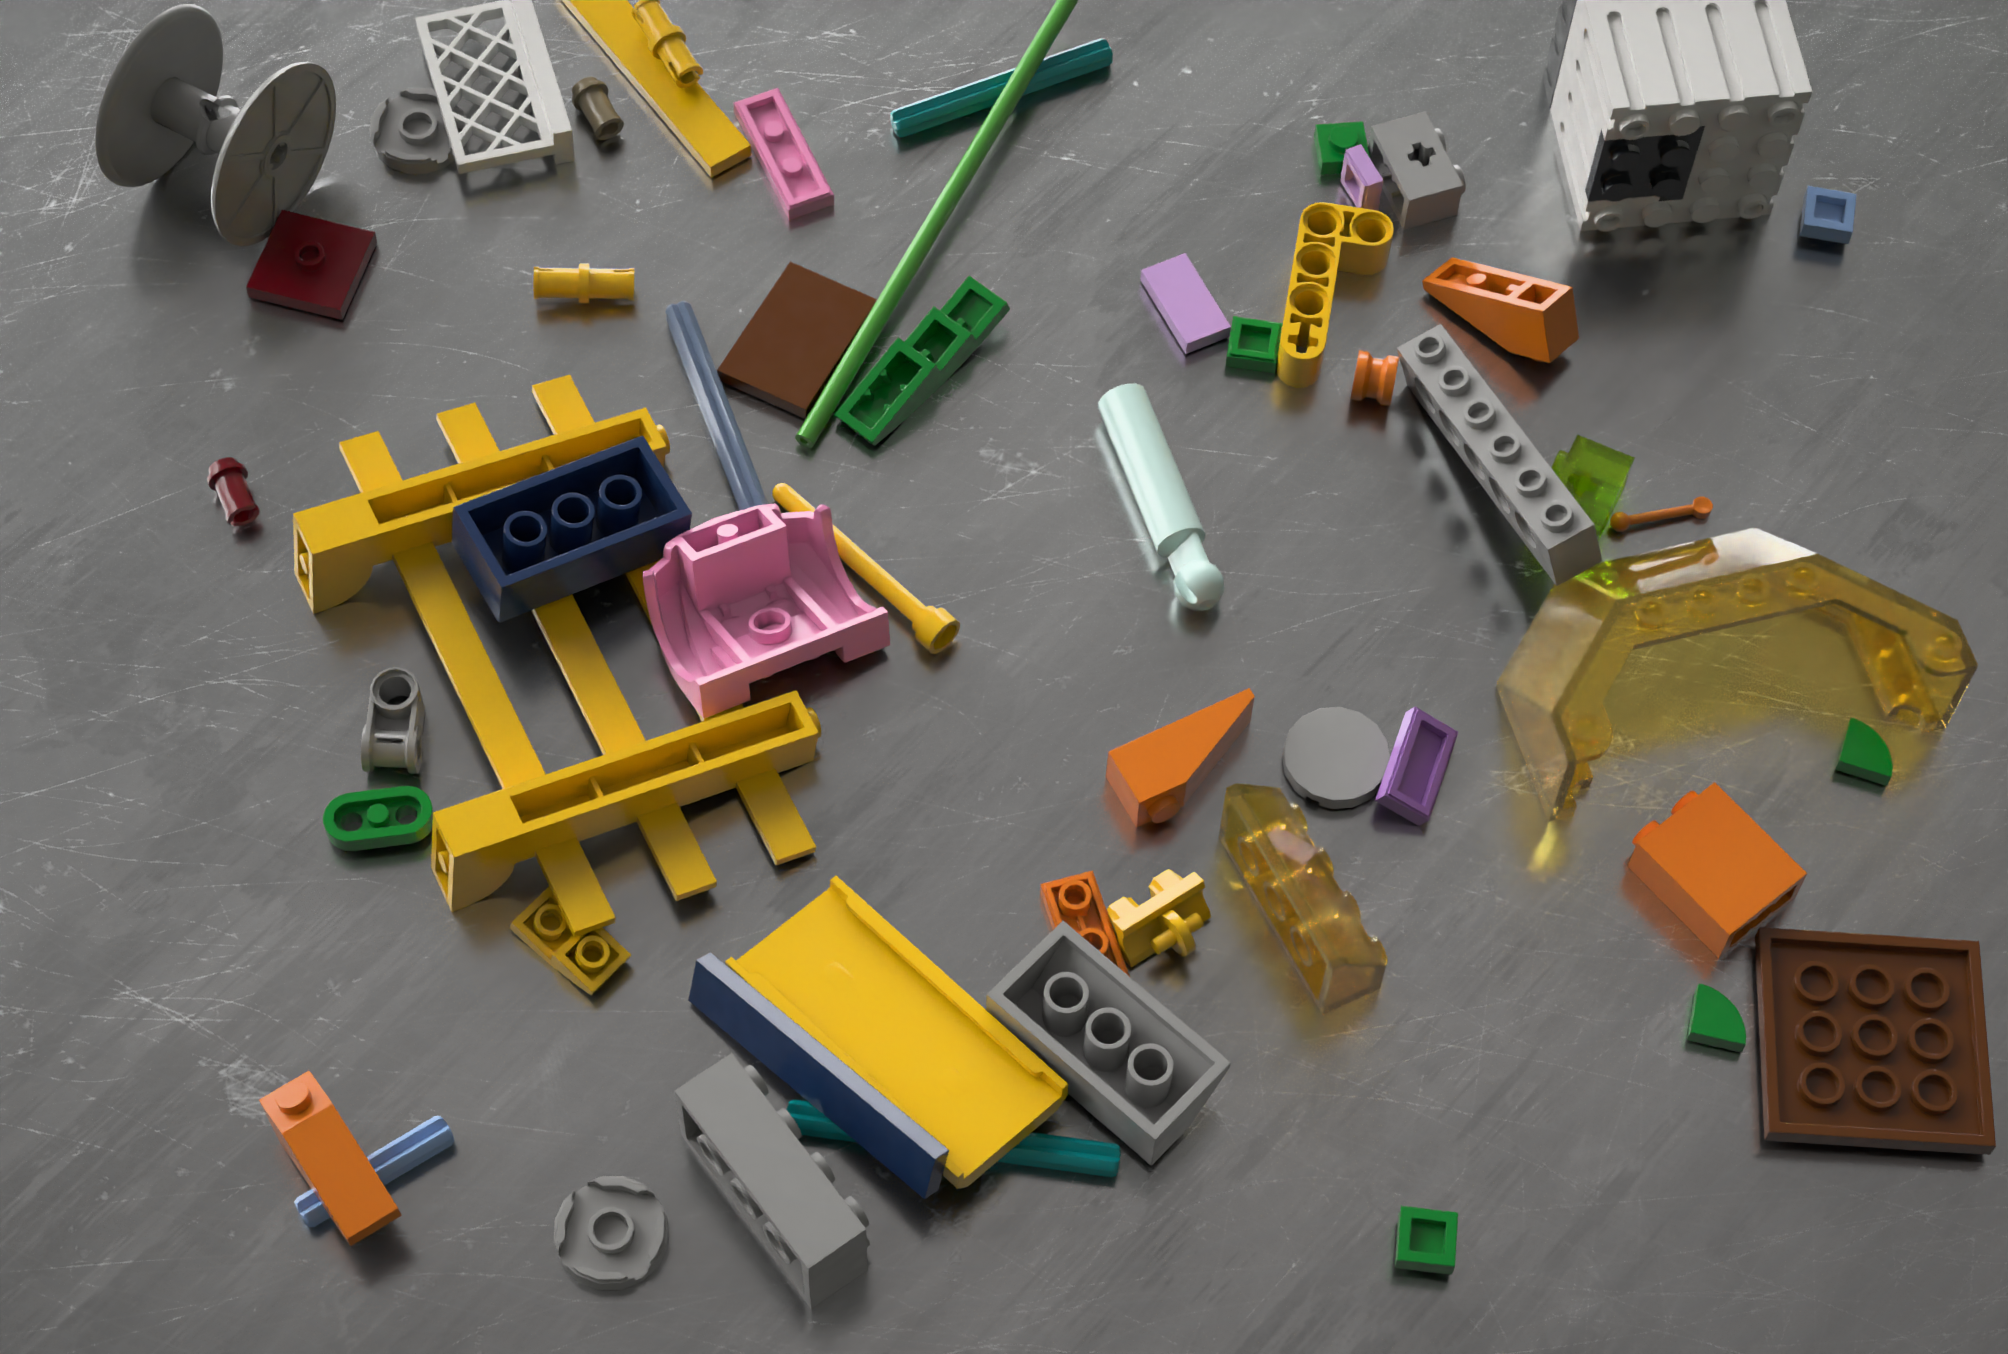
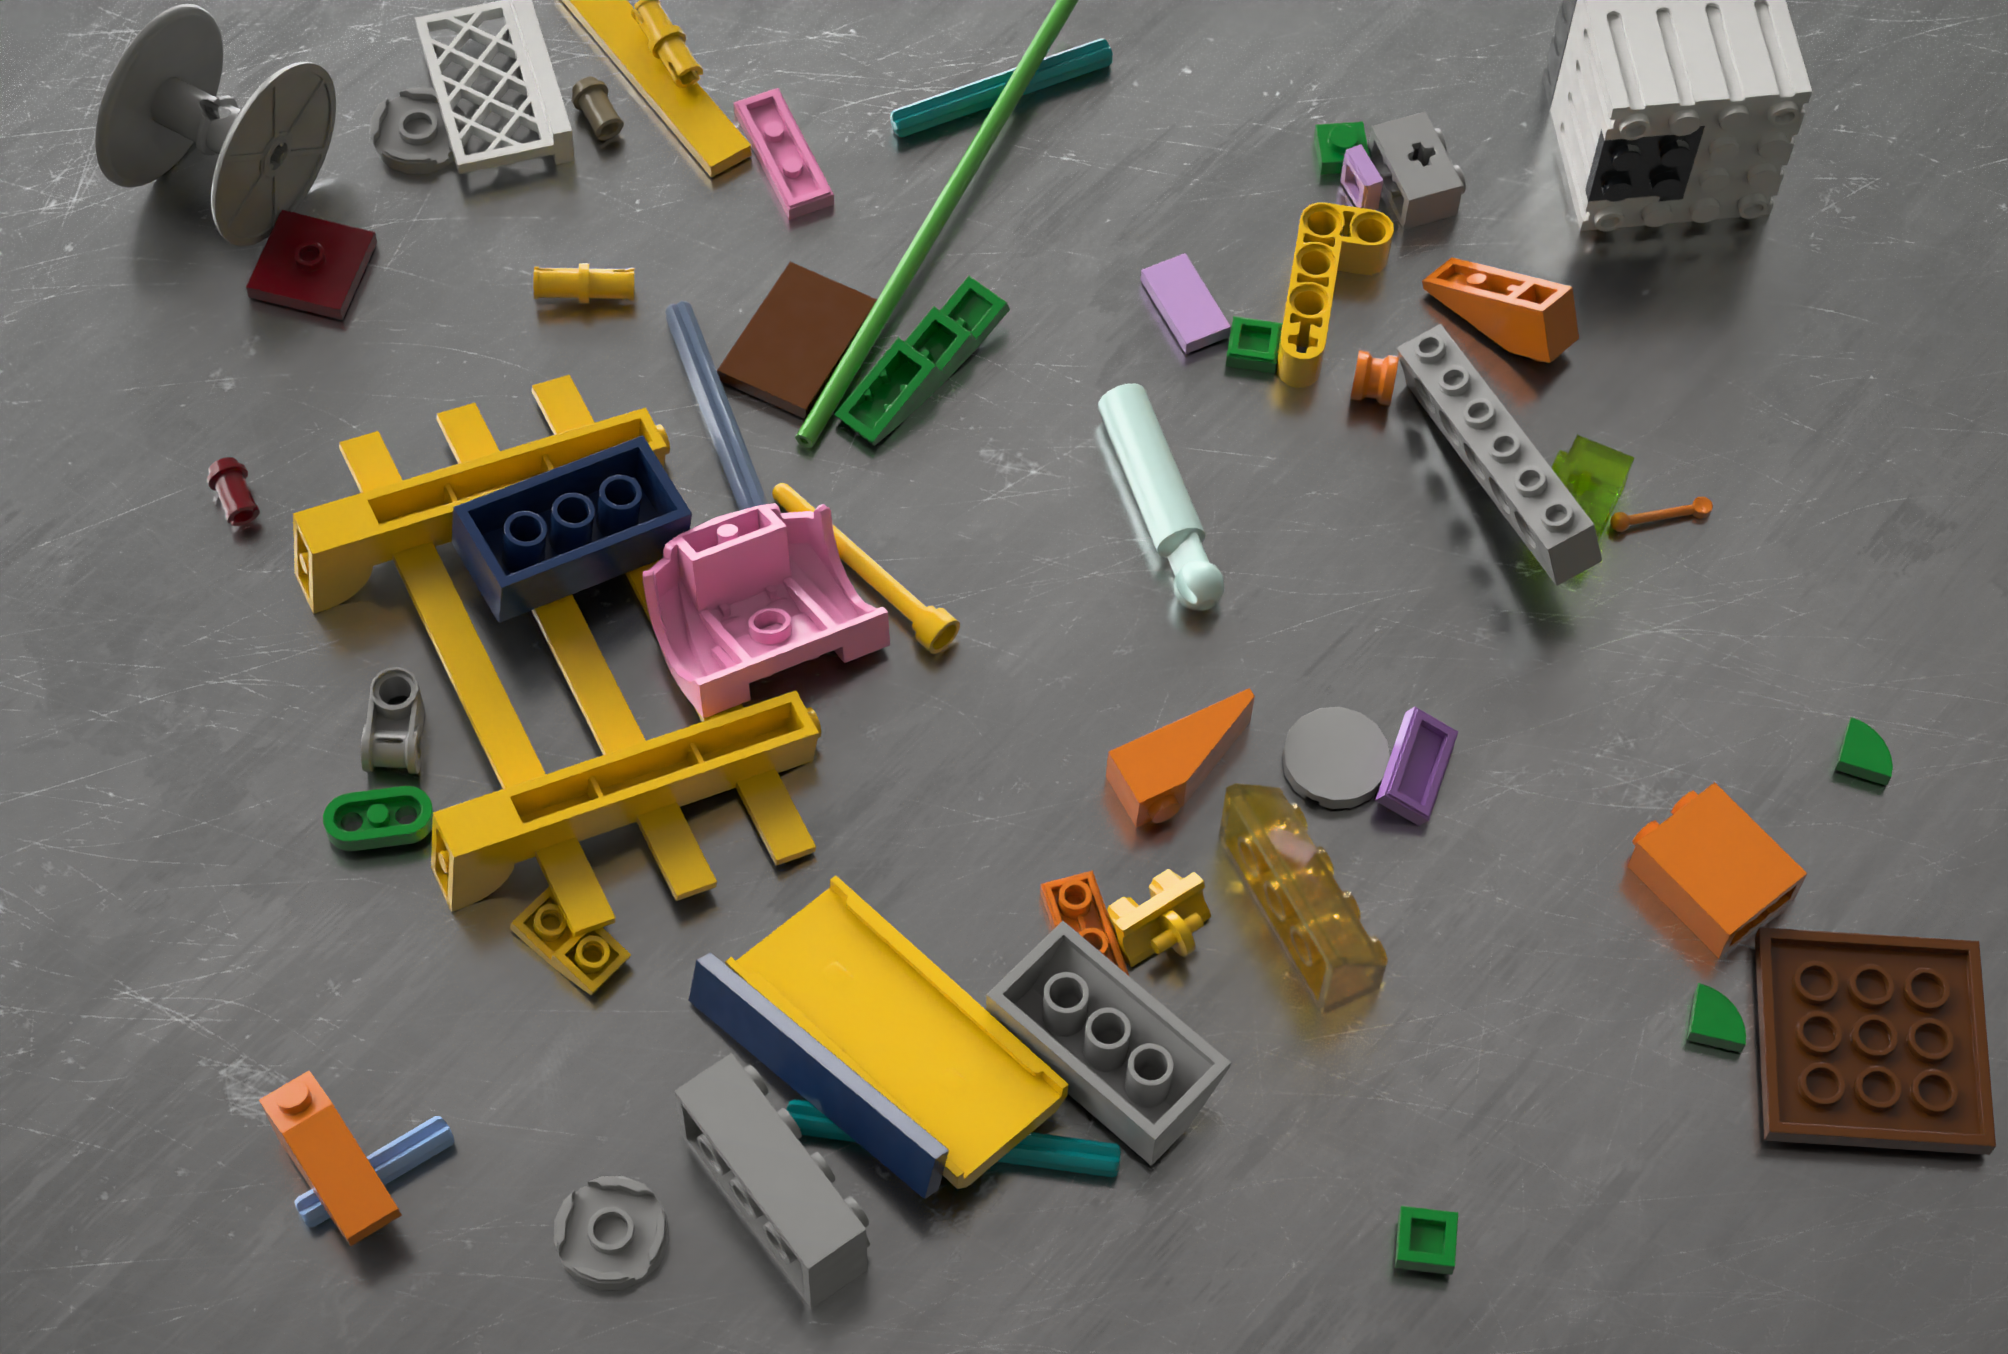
clear yellow windscreen [1496,528,1979,822] -> none
light blue plate [1800,186,1857,244] -> none

